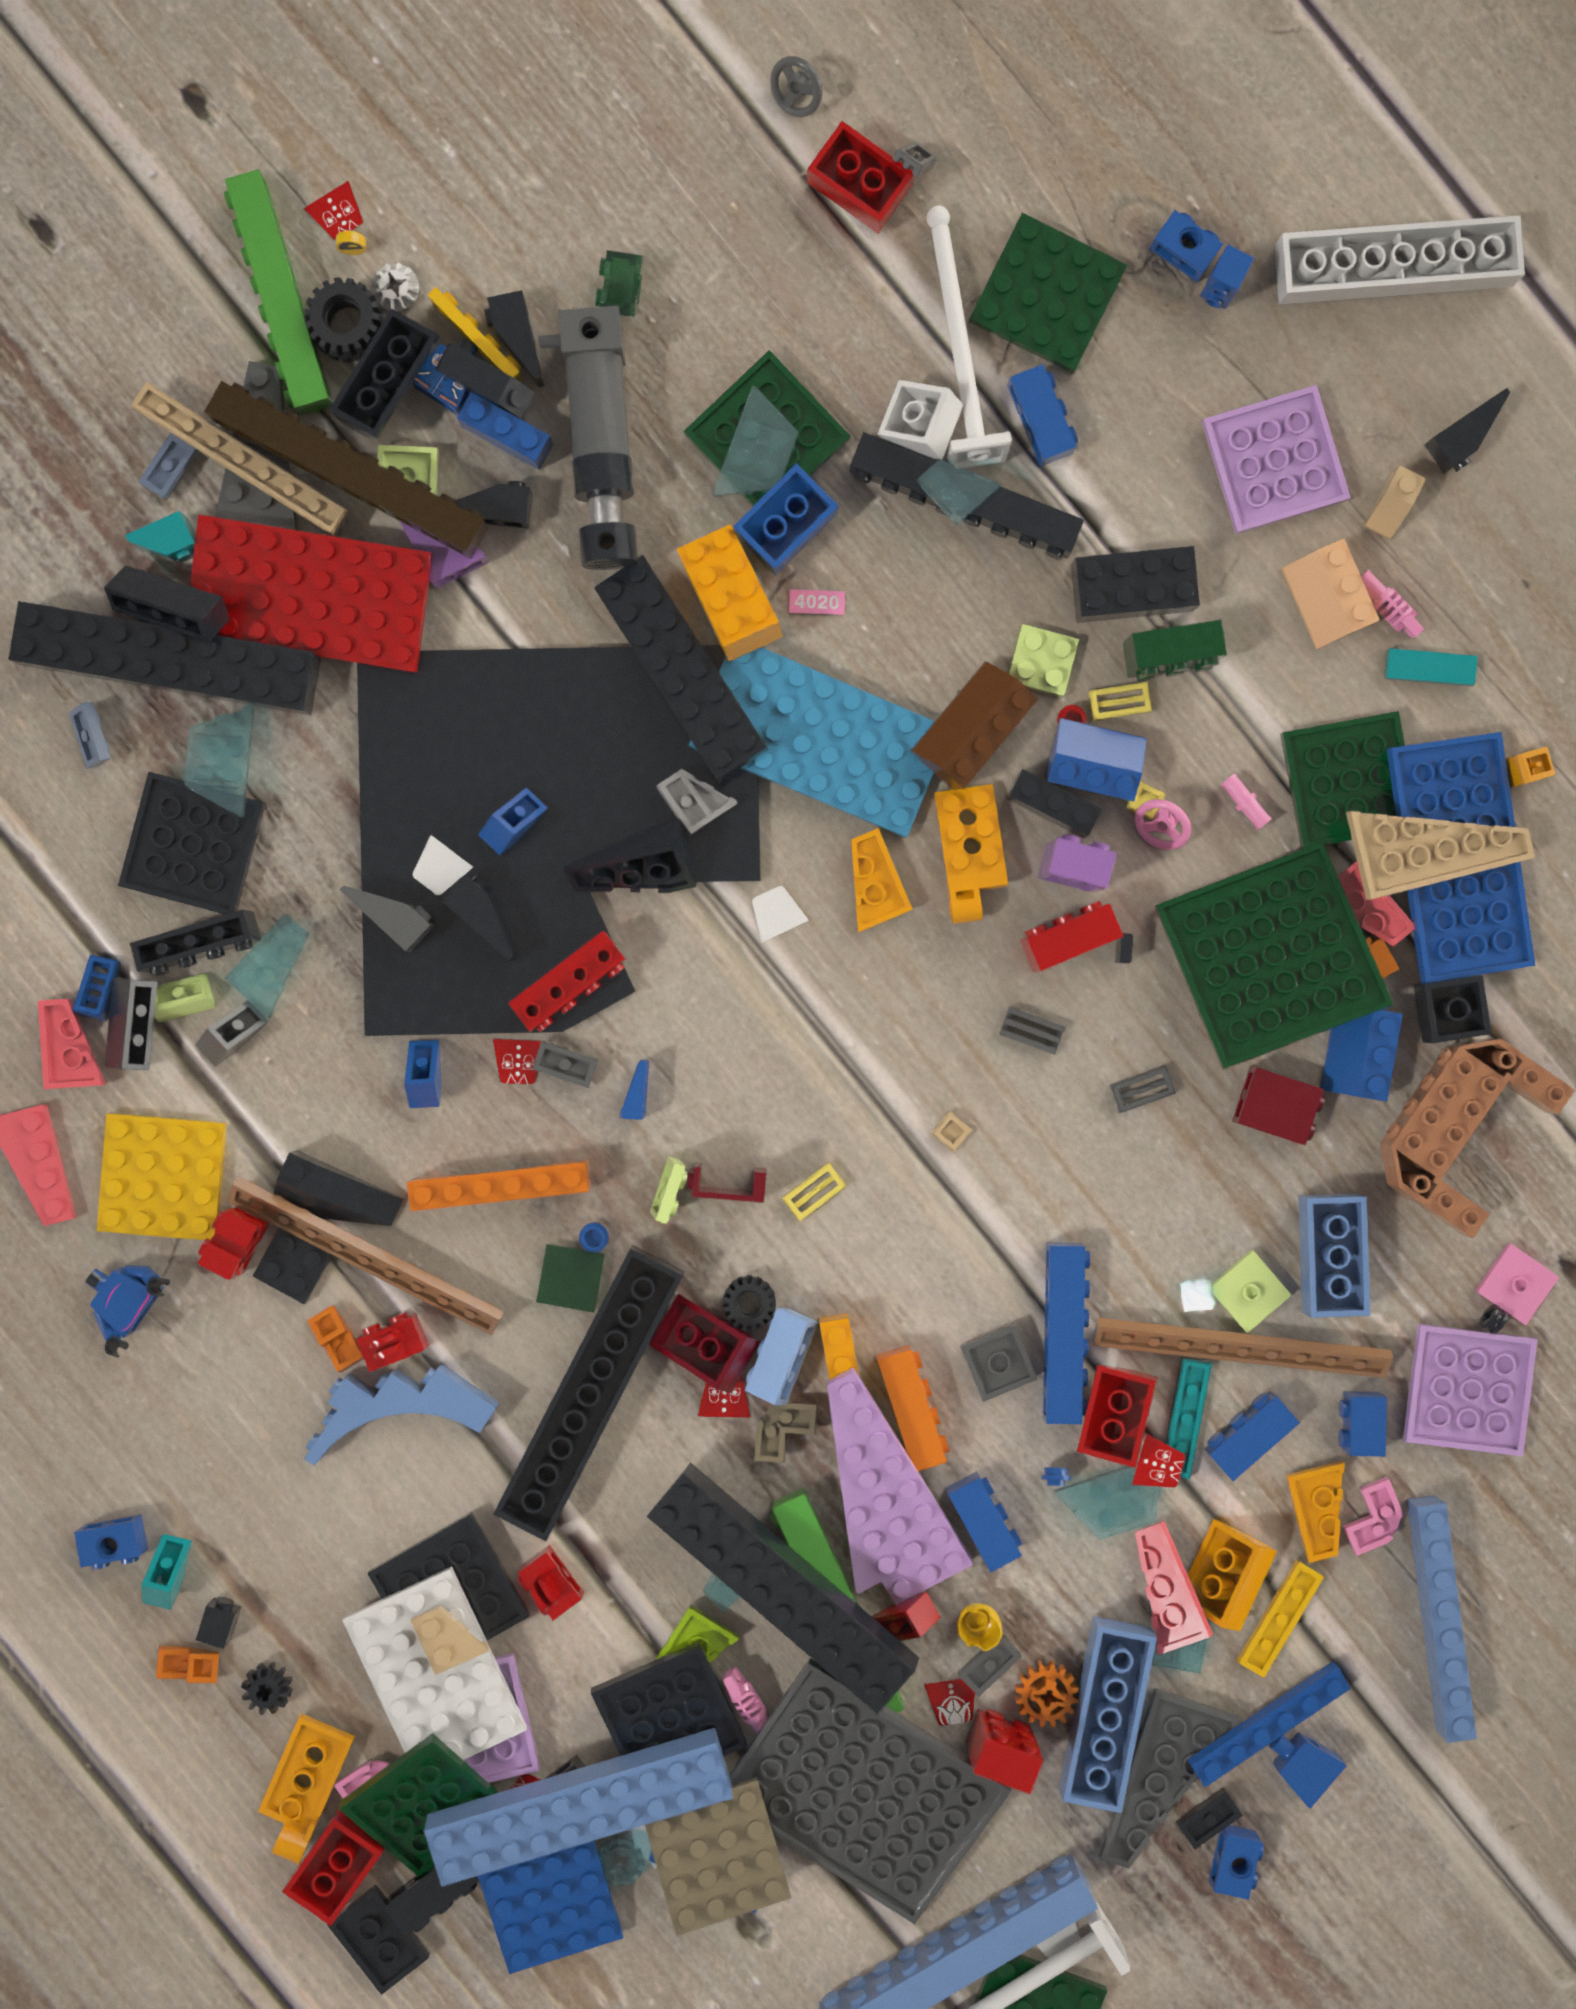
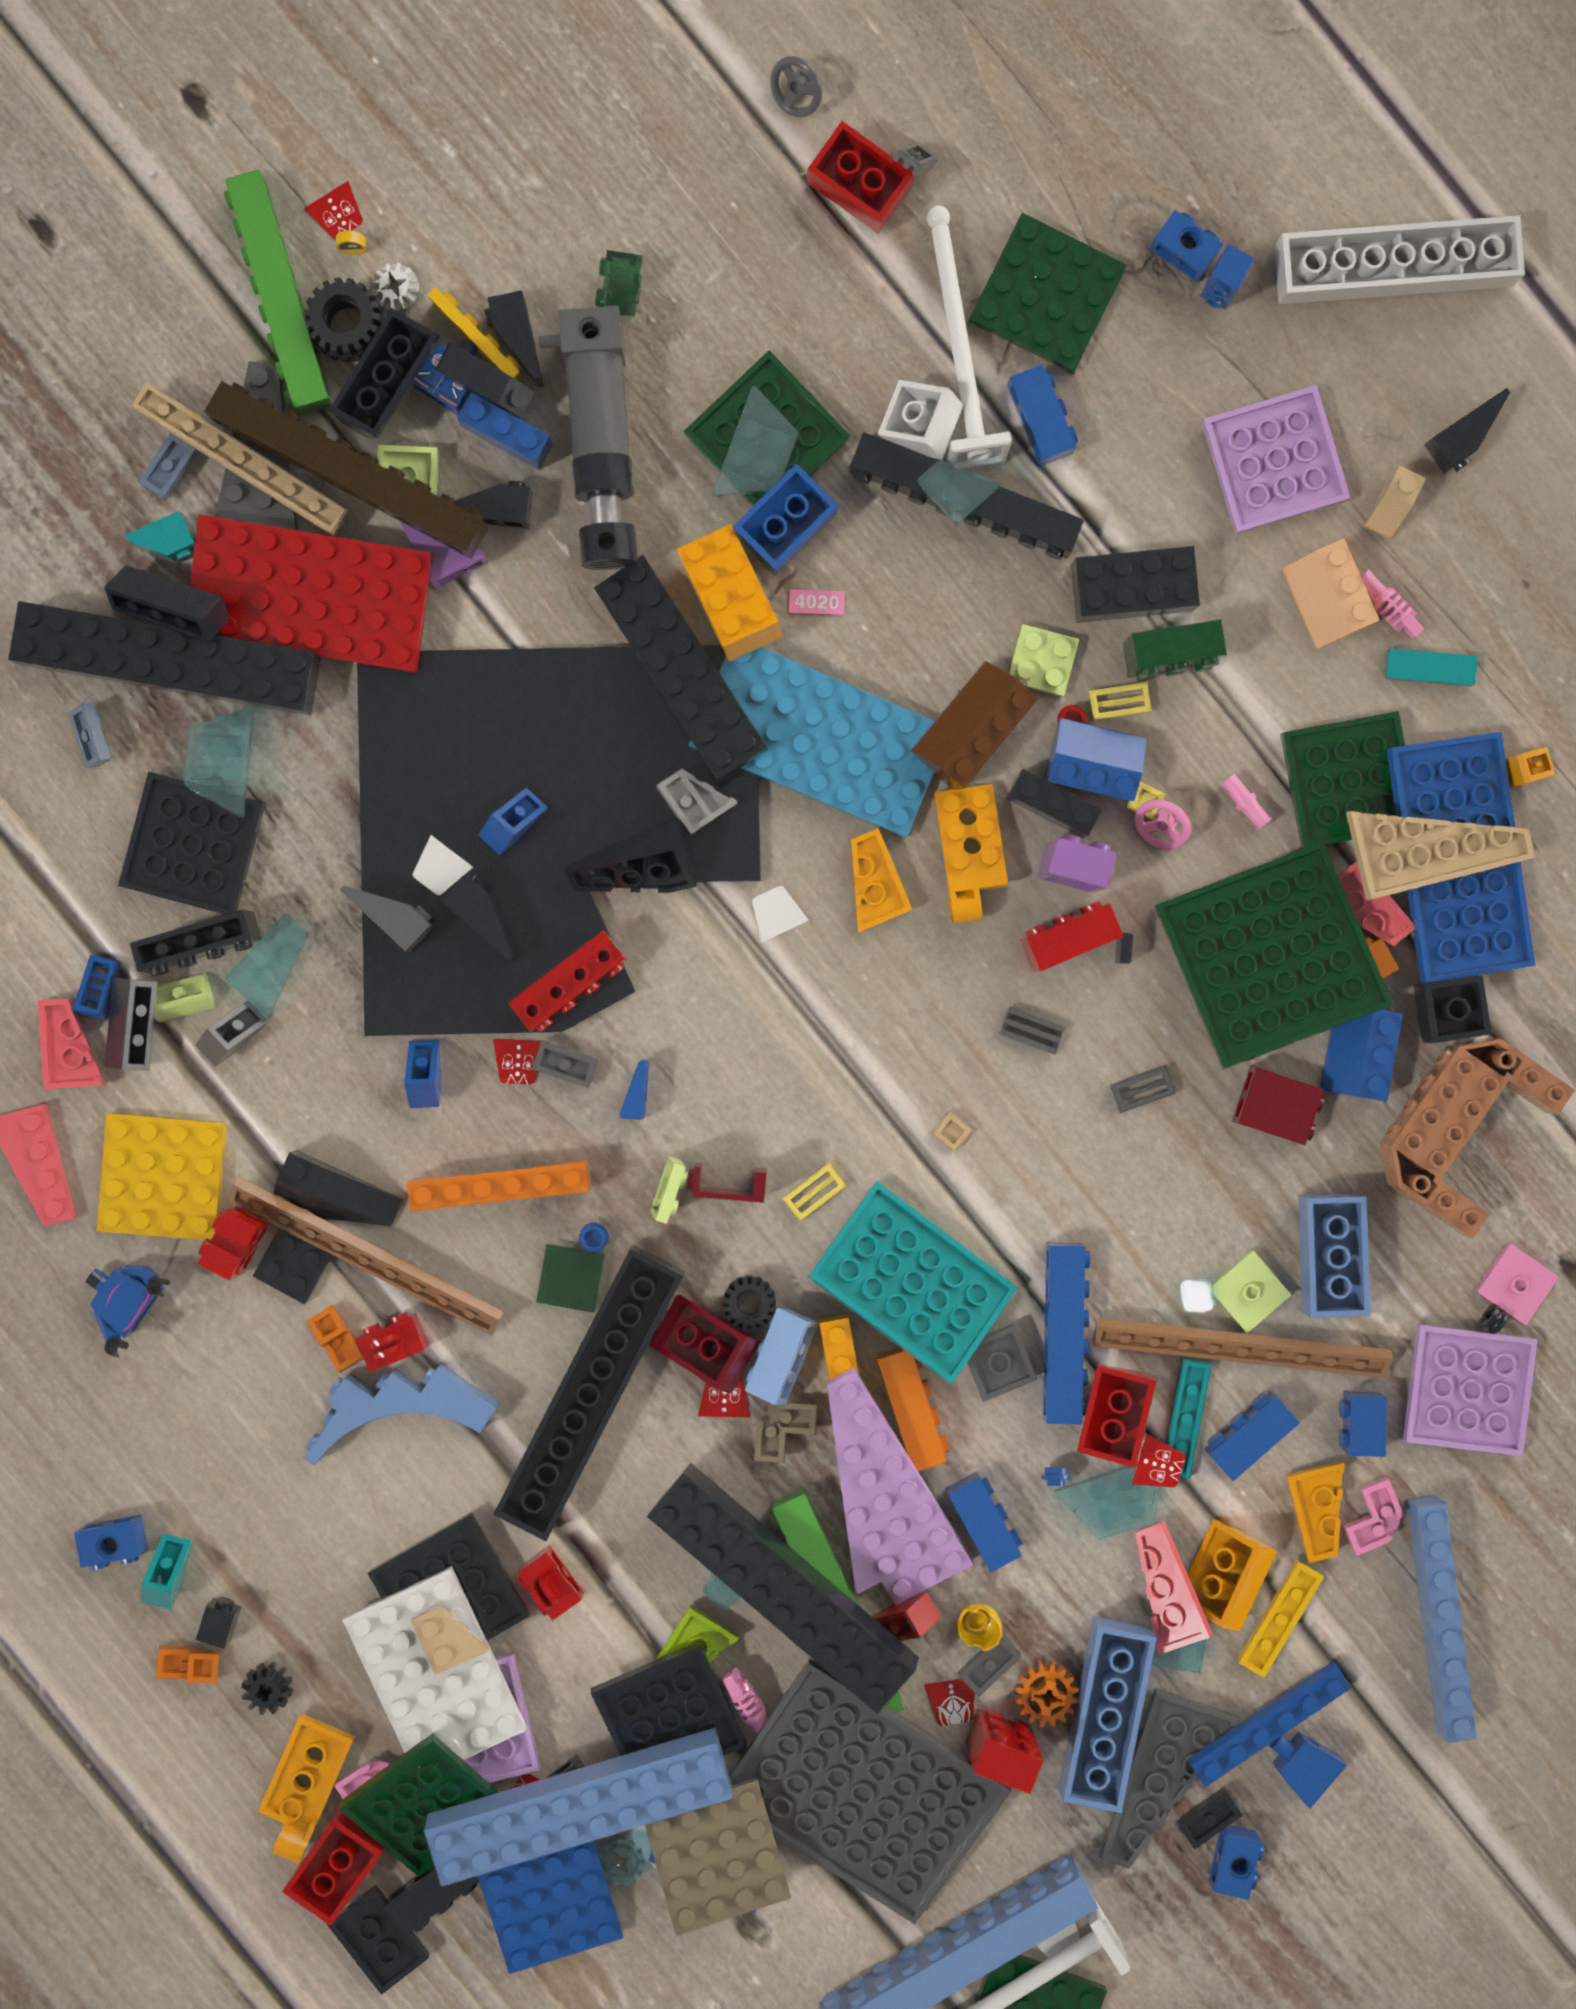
none -> teal plate [807,1181,1018,1384]

